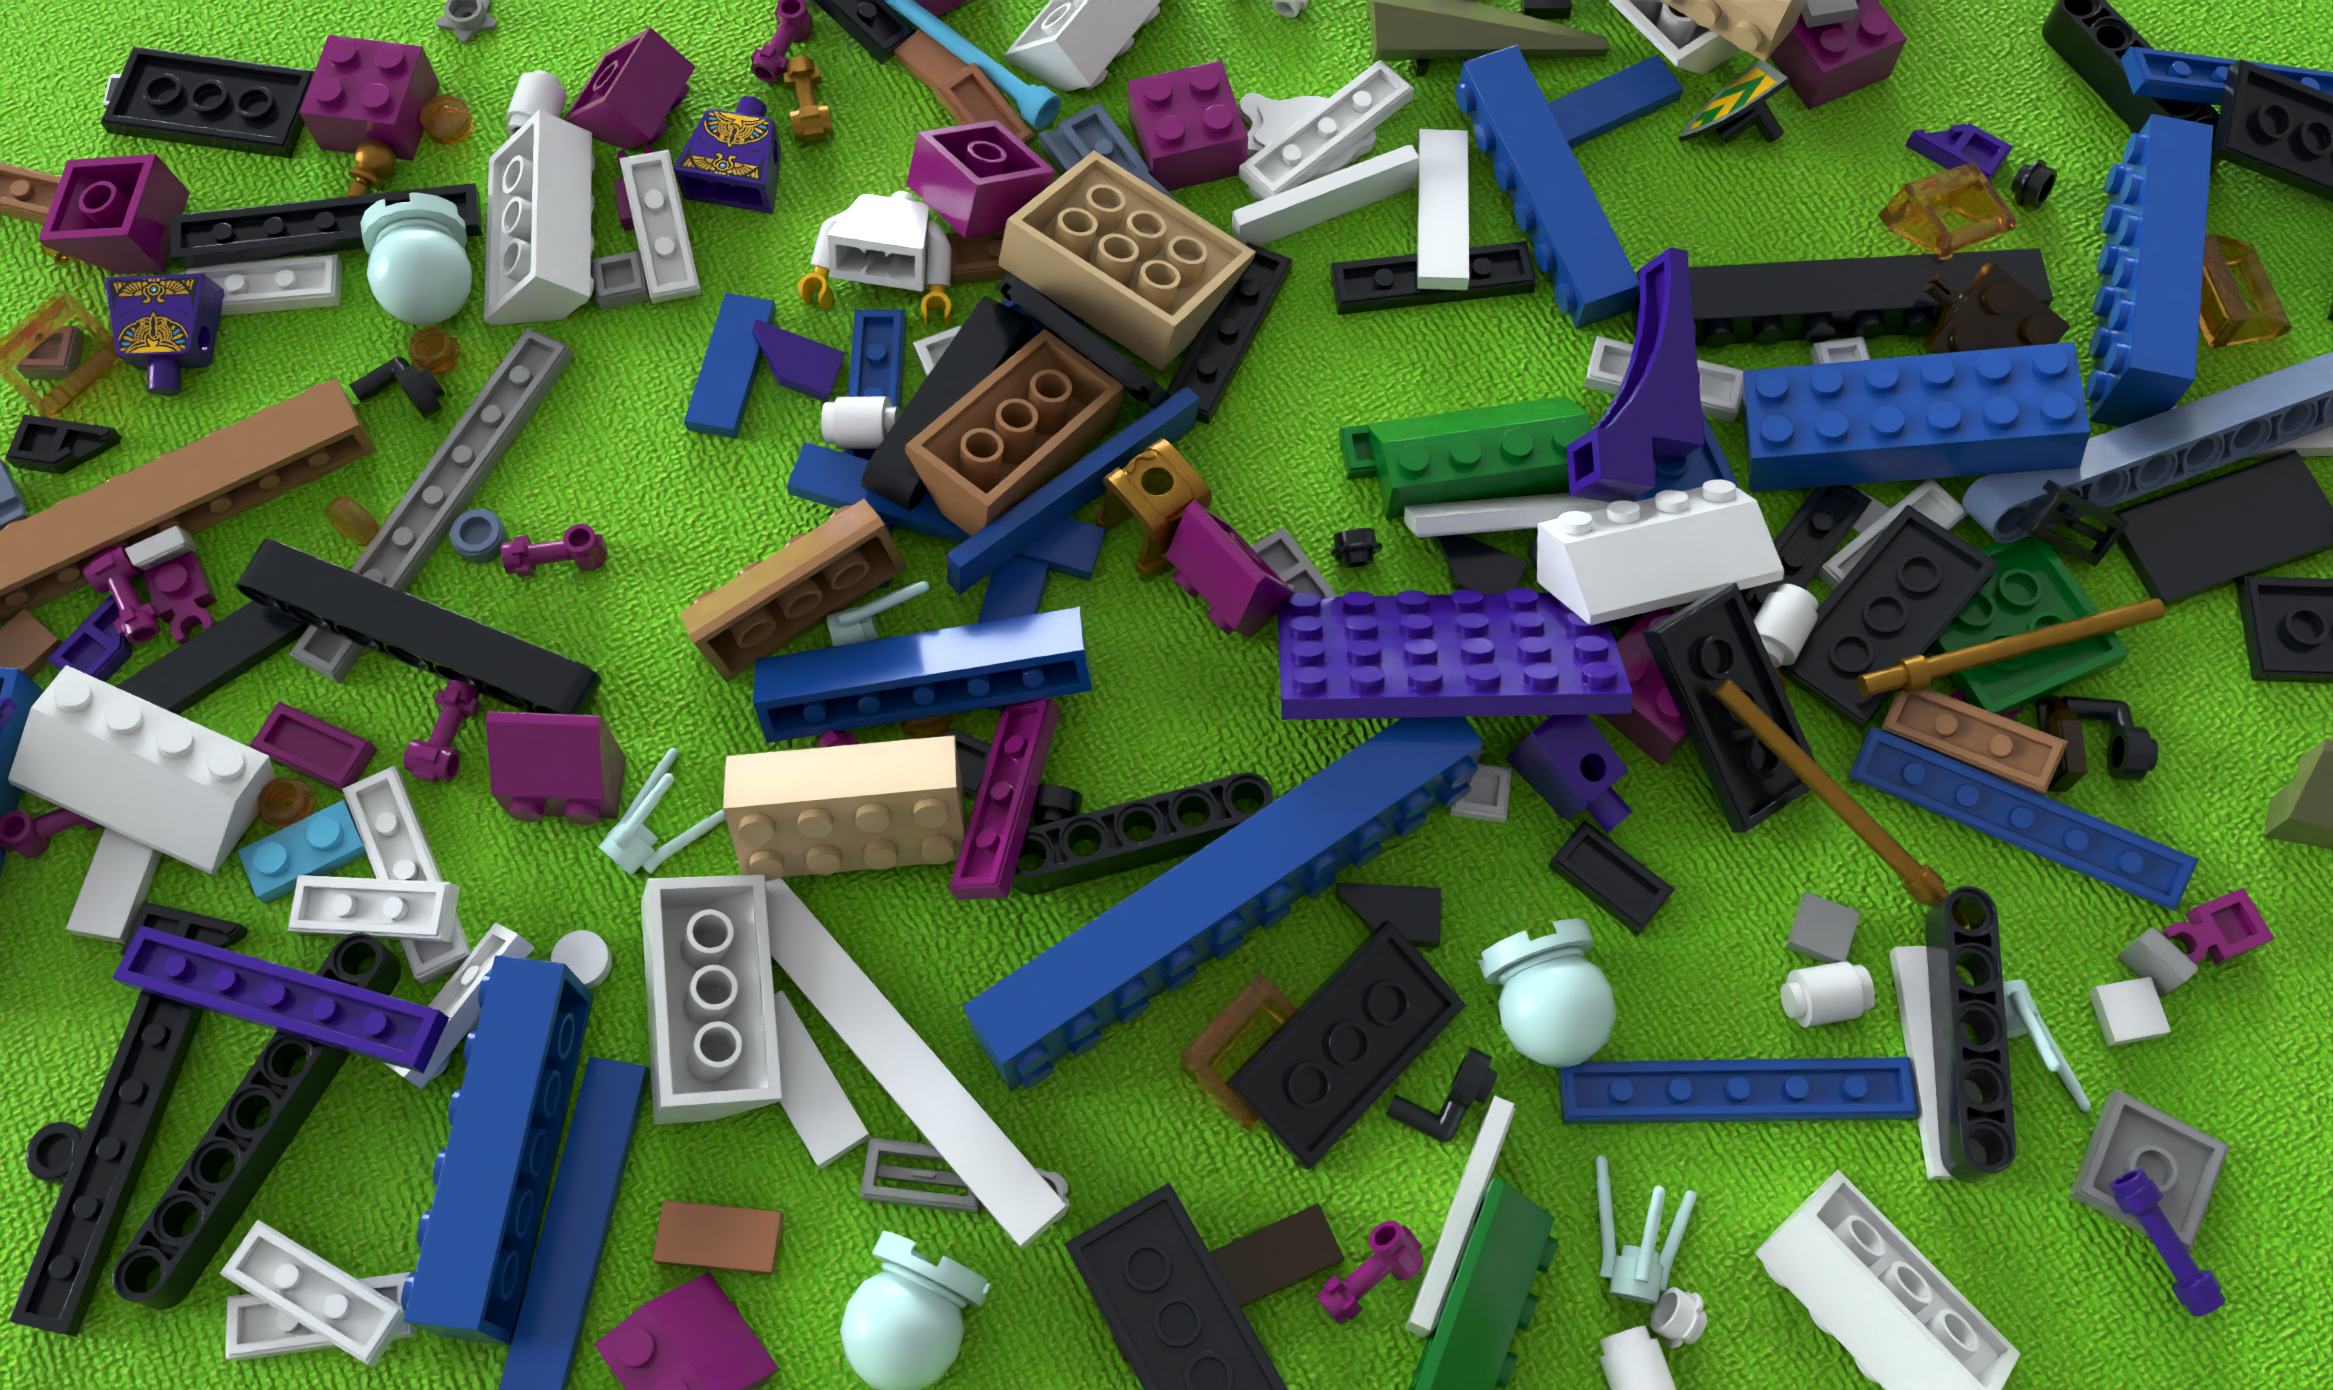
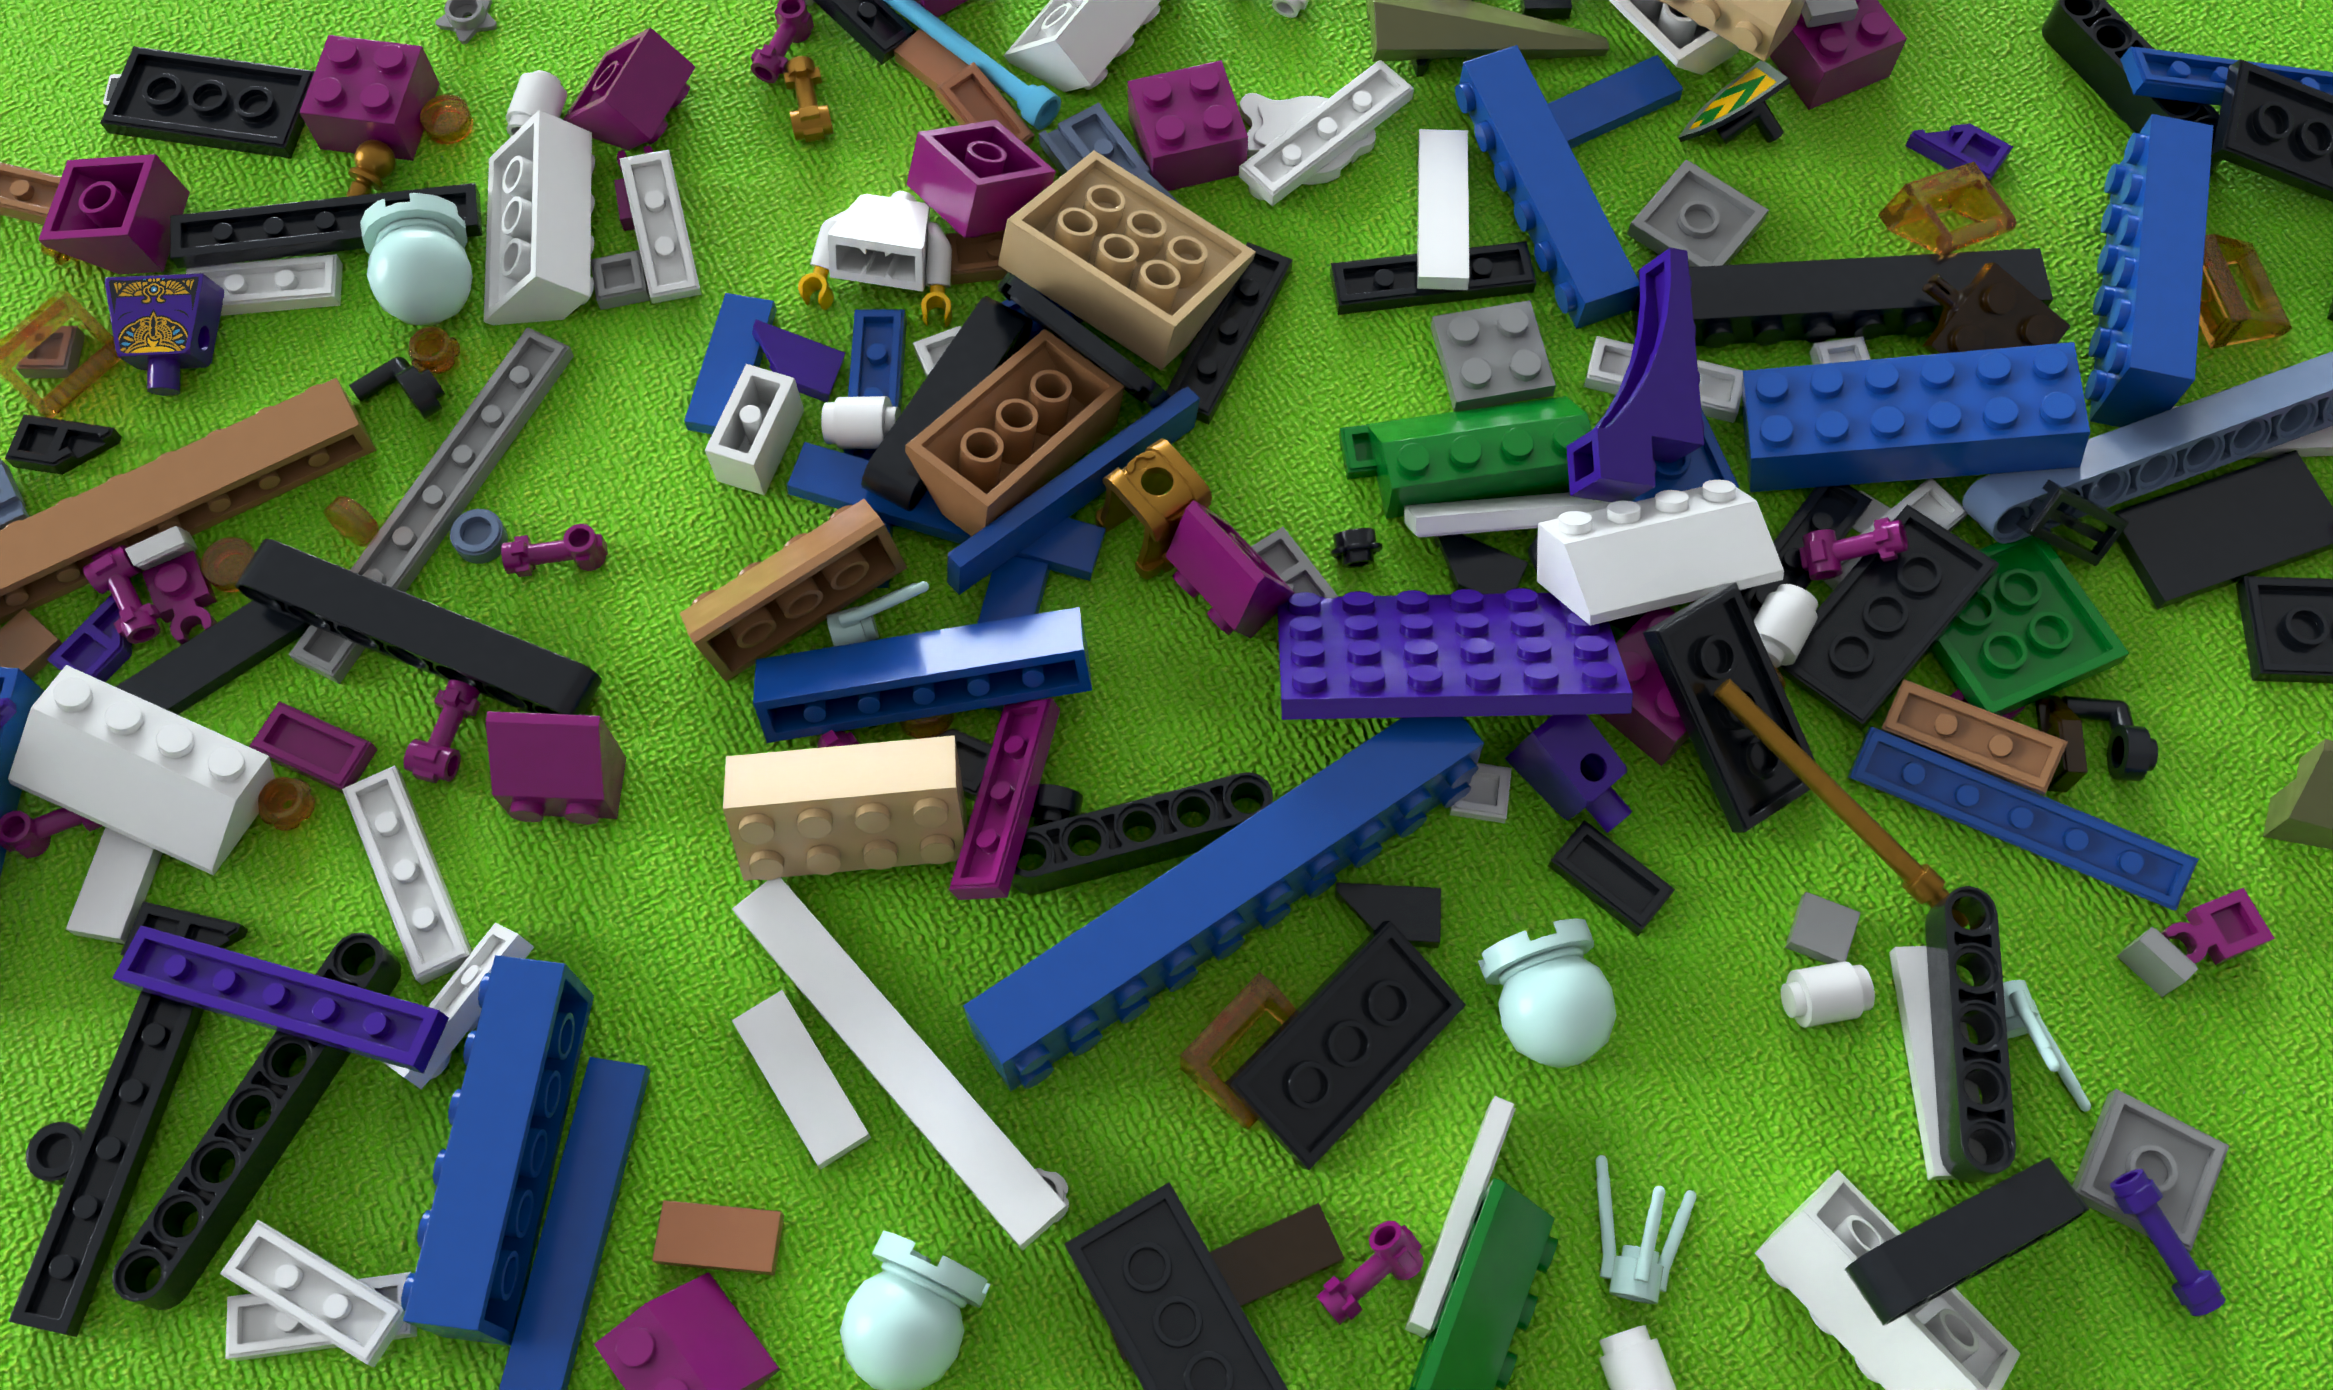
medium azure plate [238,800,367,904] -> none
white tile [287,875,460,942] -> none
white tile [551,930,613,990] -> none
light aqua plant [598,748,726,876] -> none
white slope [641,874,782,1125] -> none
dark purple torso [674,96,781,214] -> none
light grey tile [860,1138,981,1214] -> none
white tile [1232,144,1419,246] -> none
black plate [1386,1046,1498,1143] -> none
blue tile [1558,1057,1918,1124] -> none
white plate [1650,1287,1707,1348] -> none
pearl gold bar [1857,598,2165,697] -> none
black plate [2011,159,2057,207] -> none
white tile [2089,977,2171,1047] -> none
none -> clear orange tile [201,537,256,593]
none -> white brick [705,364,804,496]
none -> light grey plate [1430,300,1556,412]
none -> light grey plate [1627,159,1769,267]
none -> magenta bar [1799,517,1908,580]
none -> black beam [1845,1157,2089,1326]

